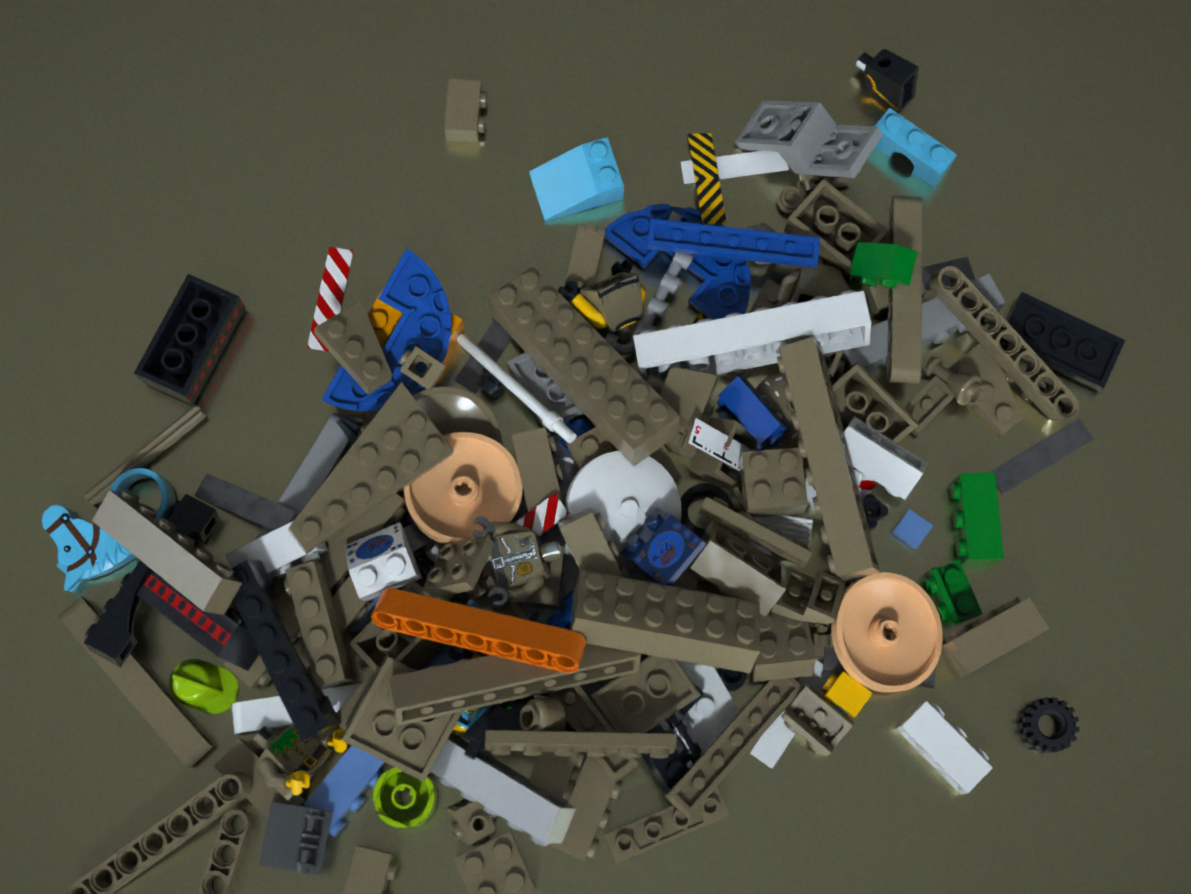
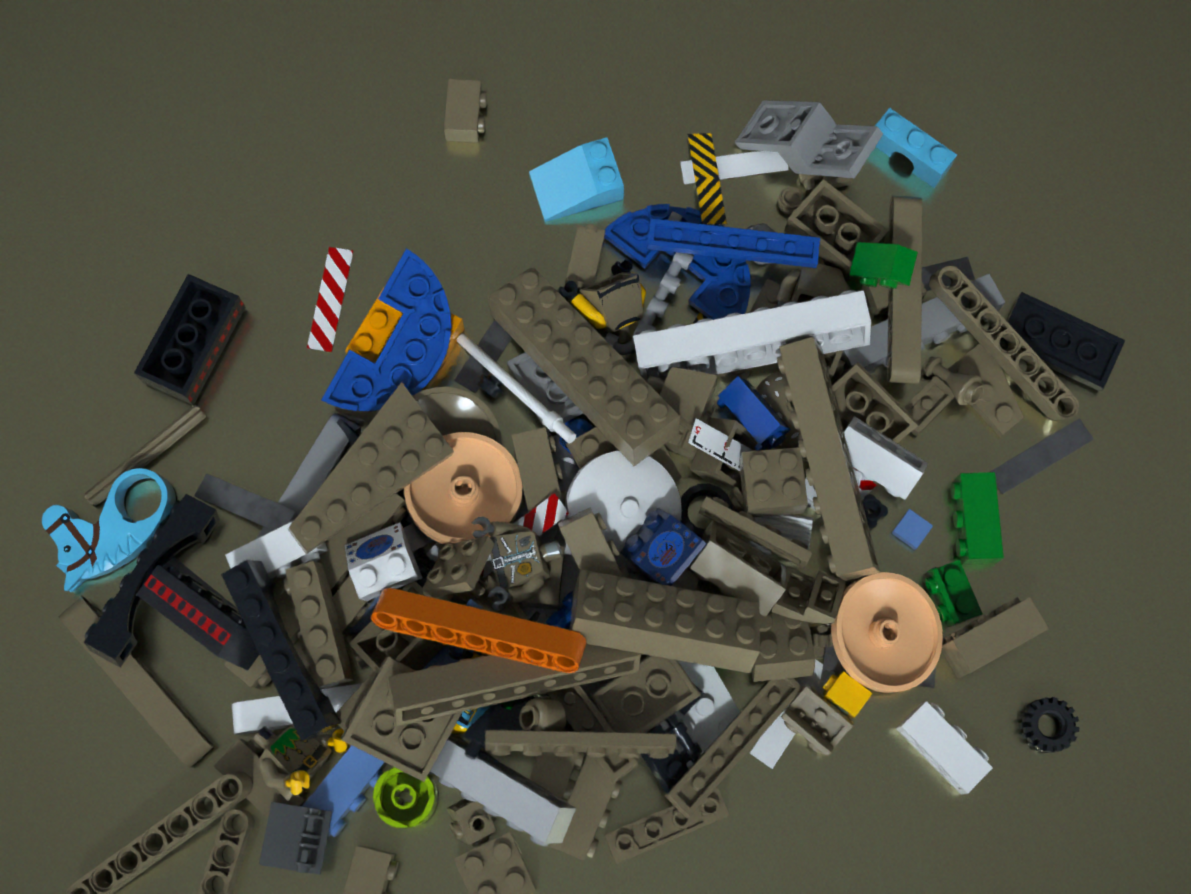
dark tan brick [92,490,242,615] -> none
lime piece [169,658,239,714] -> none
dark tan wing [314,301,392,395] -> none
dark tan brick [399,347,447,391] -> none
black plate [717,668,747,690] -> none
black torso [856,49,919,114] -> none

